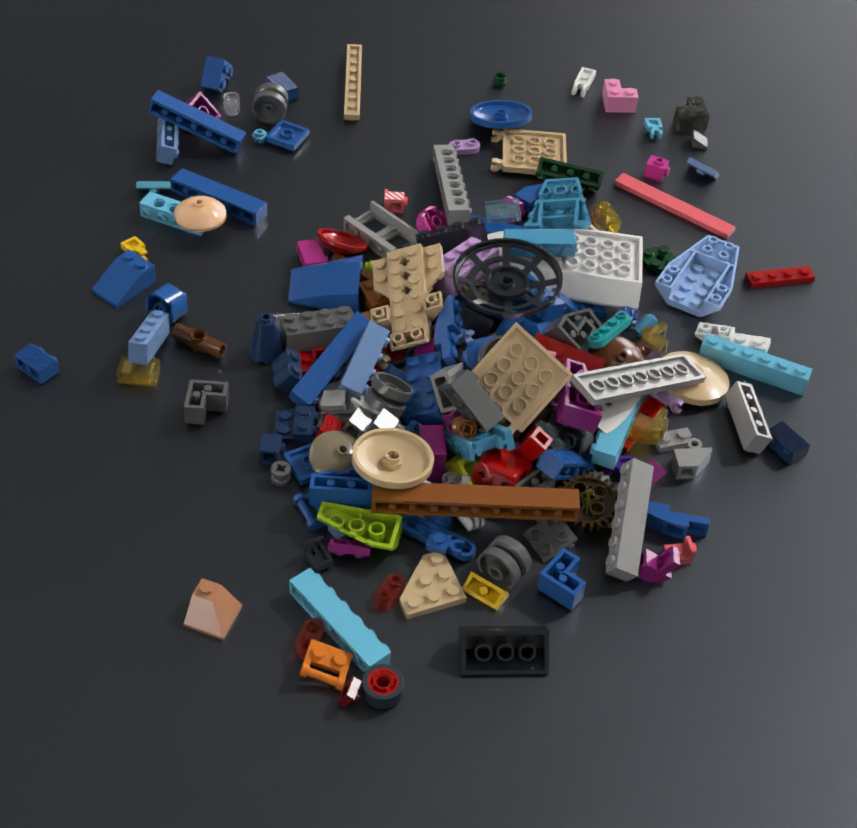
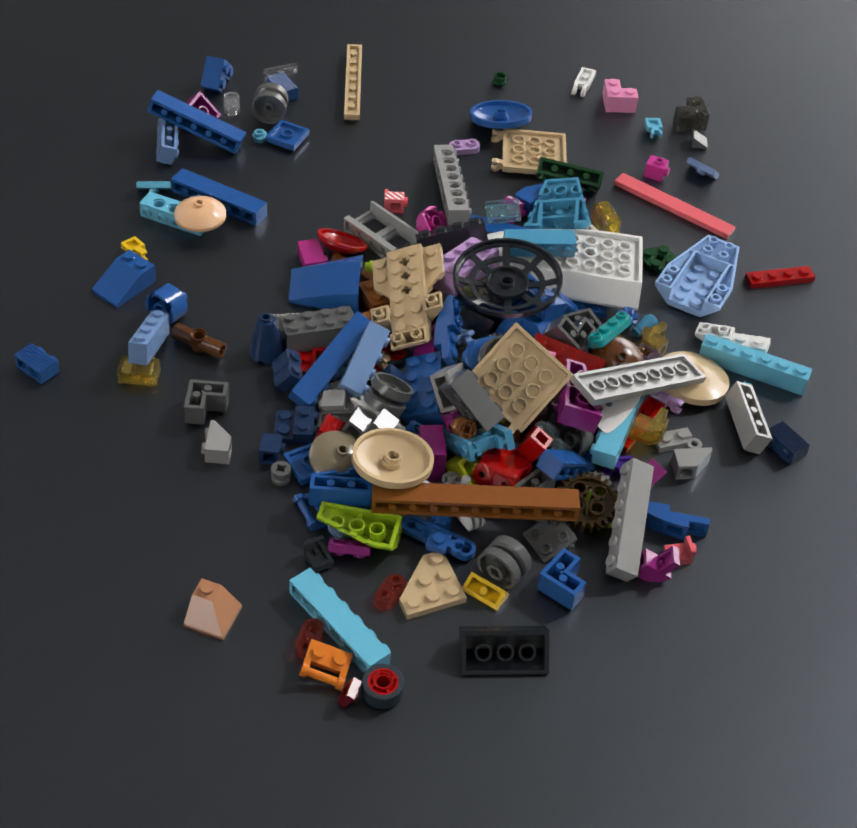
none -> light grey slope [201,420,232,464]
none -> clear slope [263,63,297,77]

